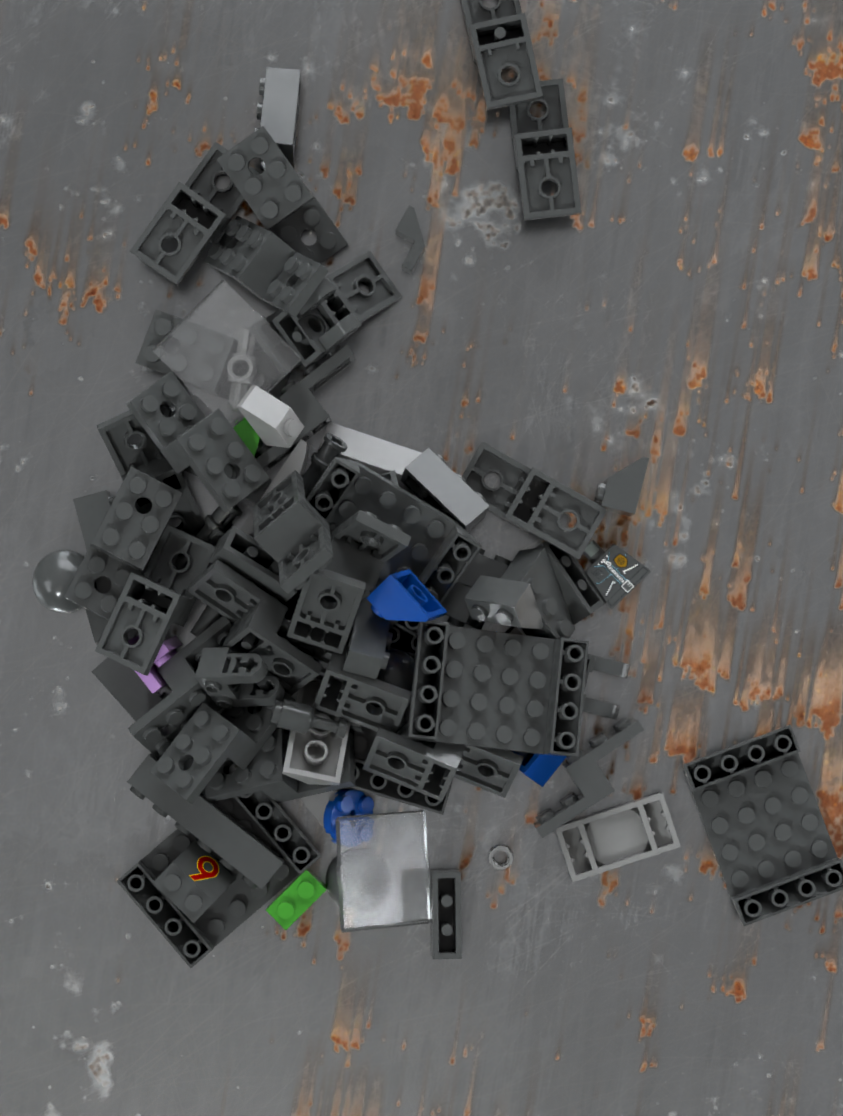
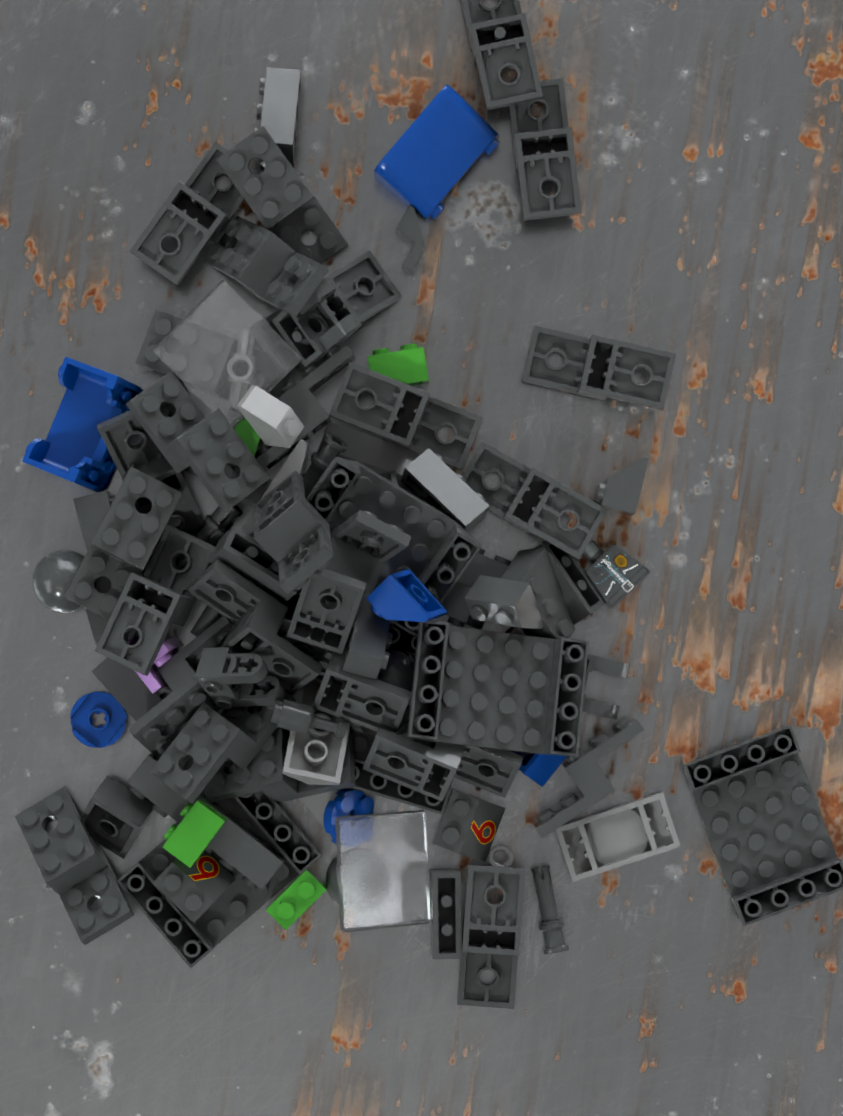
none -> dark grey bracket [15,787,134,945]
none -> blue windscreen [22,356,143,492]
none -> blue plate [70,691,128,748]
none -> dark grey slope [81,775,154,859]
none -> bright green brick [163,798,227,868]
none -> dark grey bracket [329,362,483,471]
none -> bright green brick [367,343,429,386]
none -> blue windscreen [374,84,500,222]
none -> dark grey slope [432,788,506,861]
none -> dark grey bracket [457,864,526,1009]
none -> dark grey bracket [522,326,676,410]
none -> dark grey pin [531,866,569,954]

